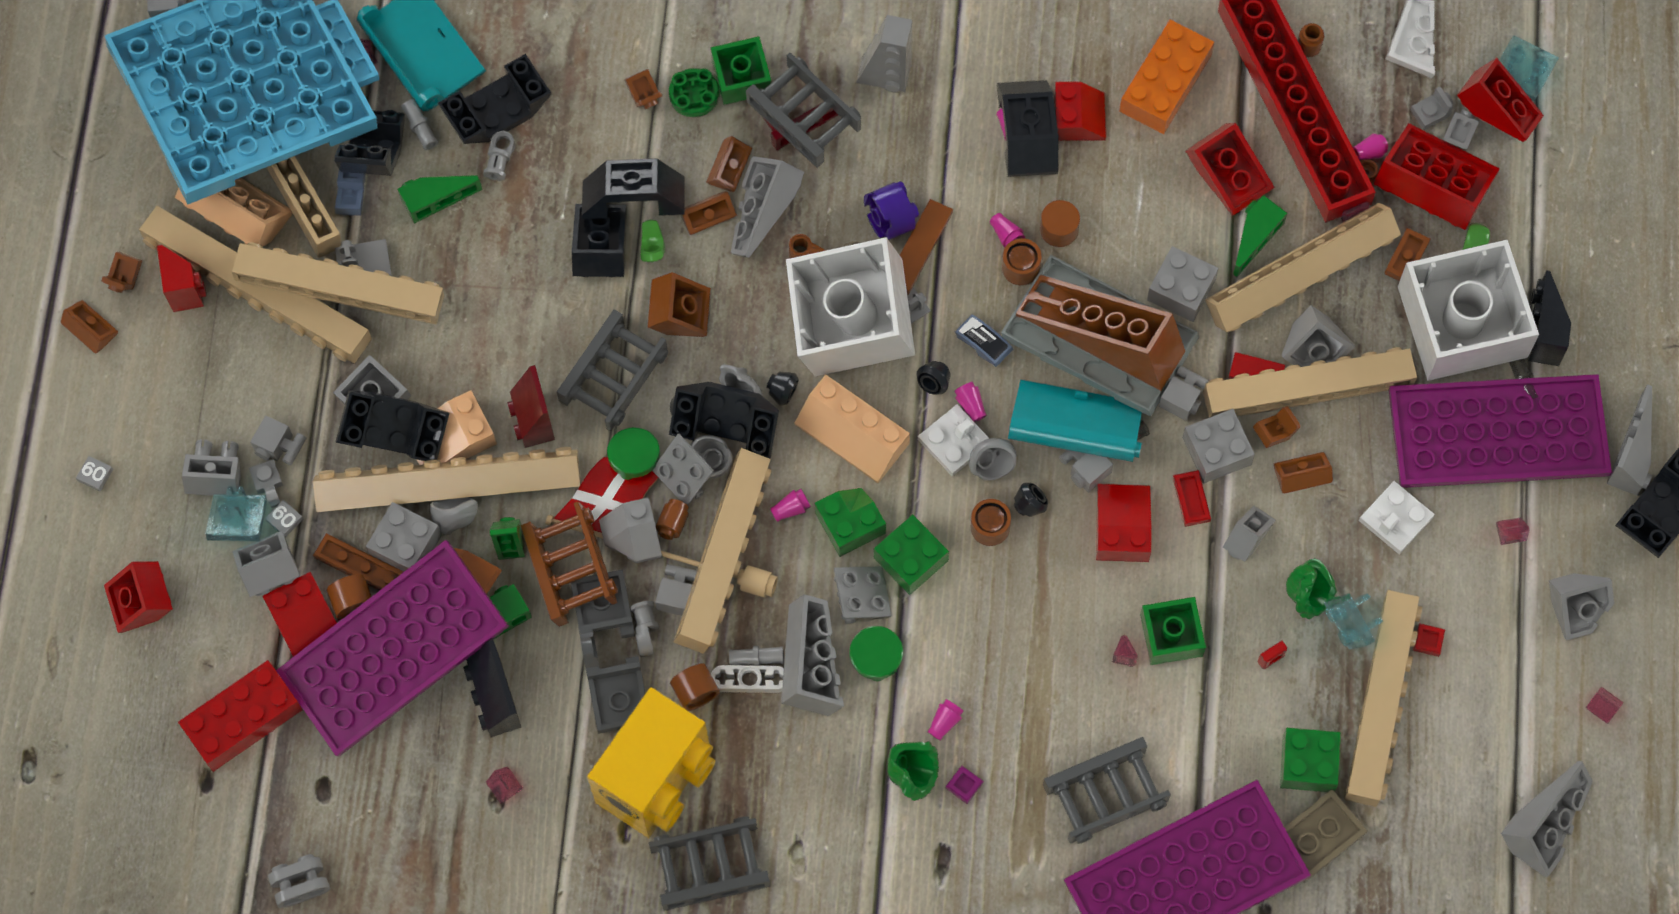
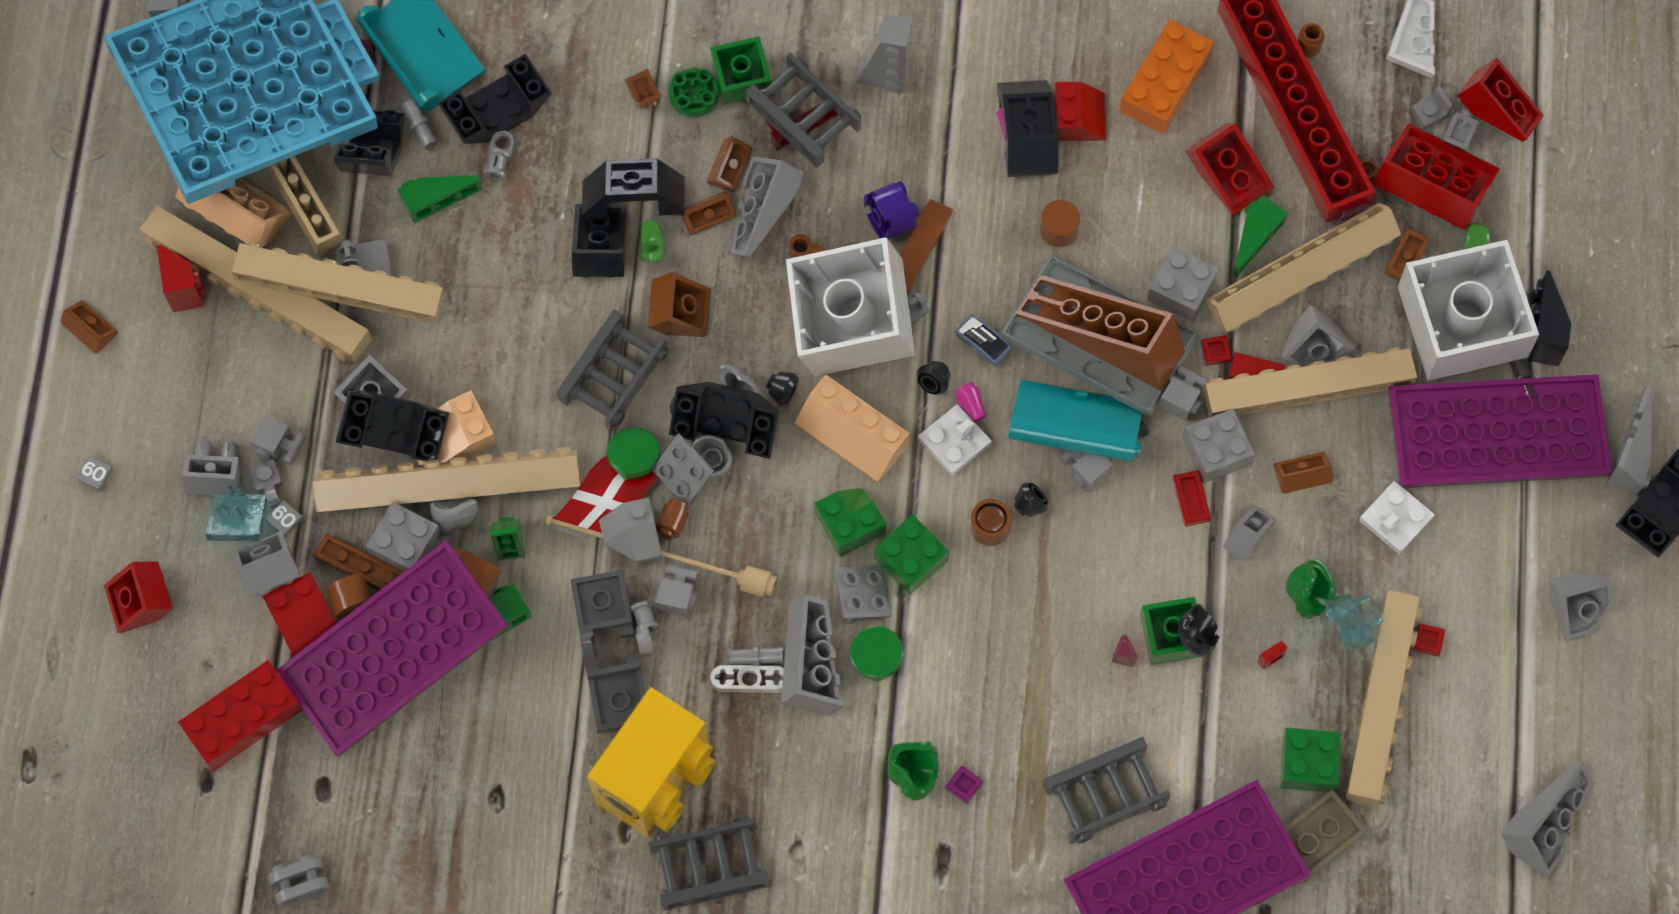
dark orange bracket [101,252,143,293] -> none
sand blue slope [335,170,366,216] -> none
black slope [463,639,522,737] -> none
clear pink slope [486,767,523,804] -> none
dark red slope [507,365,555,448] -> none
dark orange fence [520,501,618,627] -> none
dark orange piece [670,663,720,711] -> none
tan brick [674,448,771,654] -> none
dark pink cone [770,489,811,522] -> none
dark pink cone [927,699,964,741] -> none
light grey hair [969,438,1017,480] -> none
dark pink cone [990,213,1025,248] -> none
dark orange piece [1002,238,1042,286] -> none
red slope [1096,484,1152,562] -> none
dark orange bracket [1253,406,1301,448] -> none
dark pink cone [1353,134,1388,160] -> none
clear pink slope [1496,517,1529,545] -> none
clear light blue plate [1499,35,1559,102] -> none
clear pink slope [1586,687,1623,724] -> none
none -> black hair [1177,604,1220,656]
none -> red tile [1200,335,1232,366]

